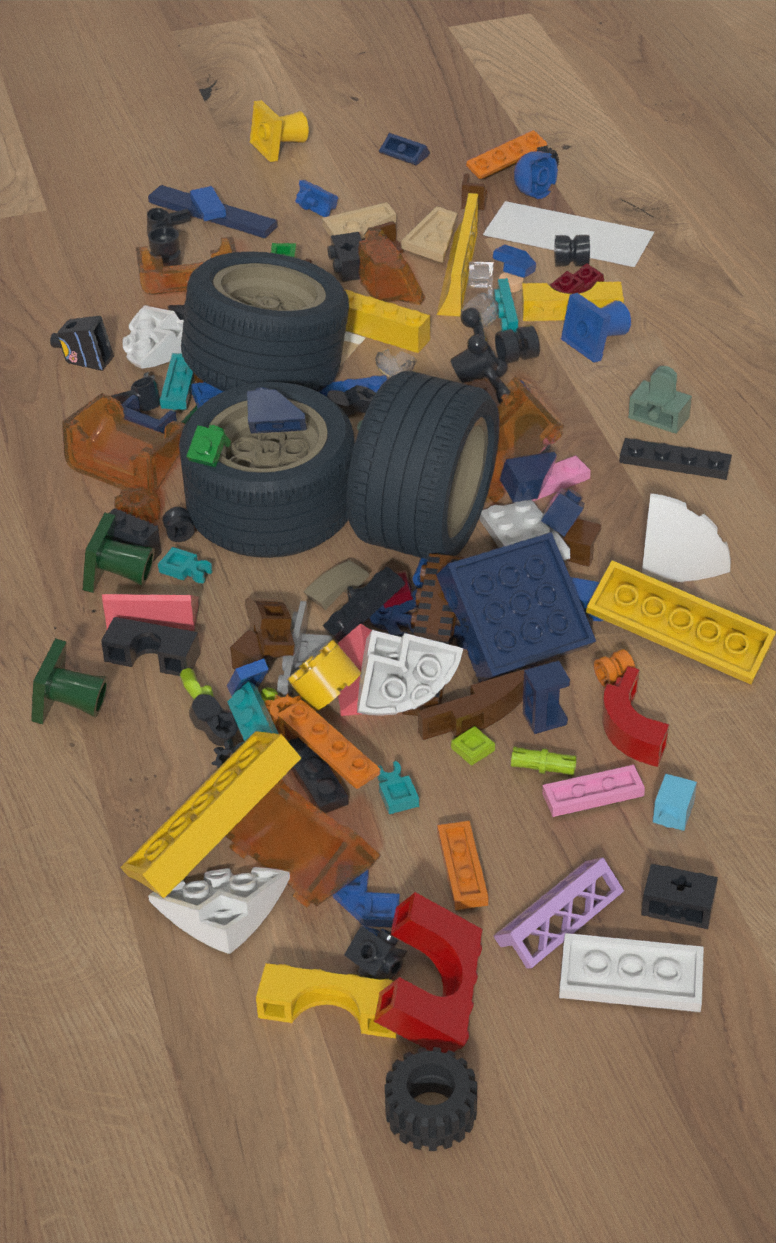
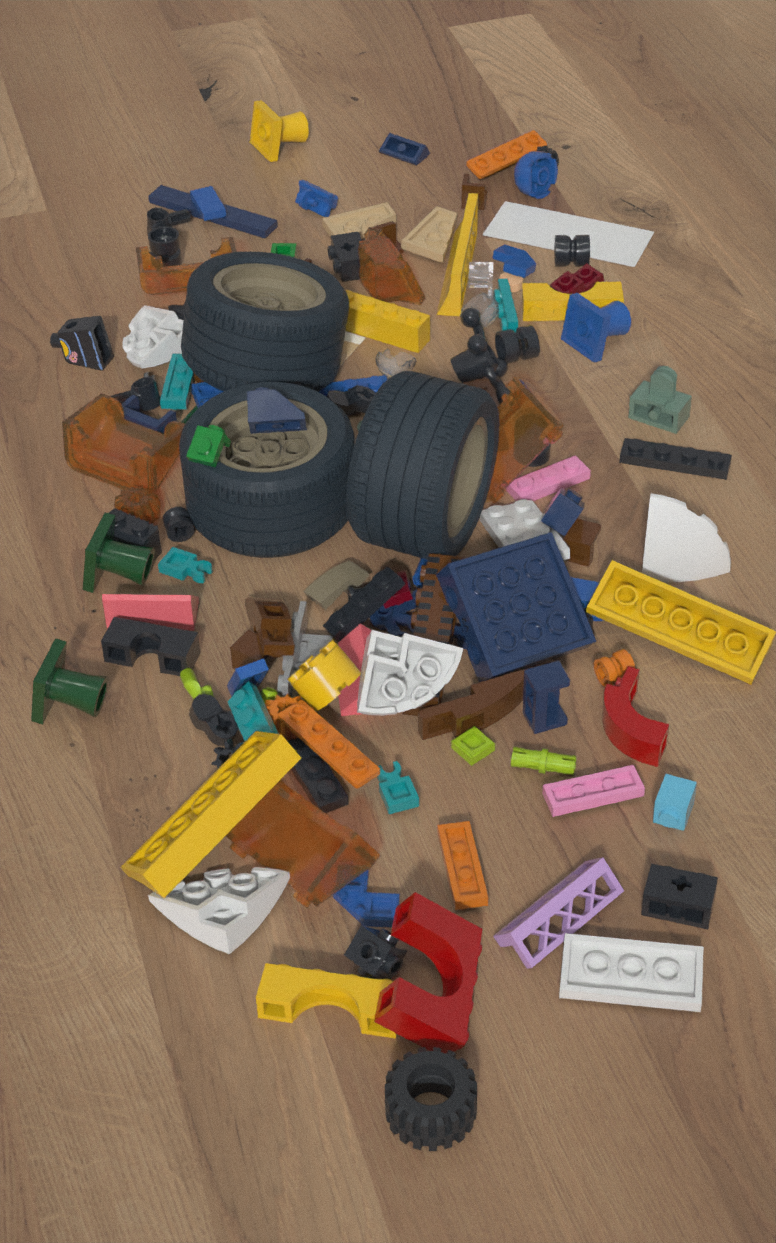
dark blue slope [500,452,557,503] -> none

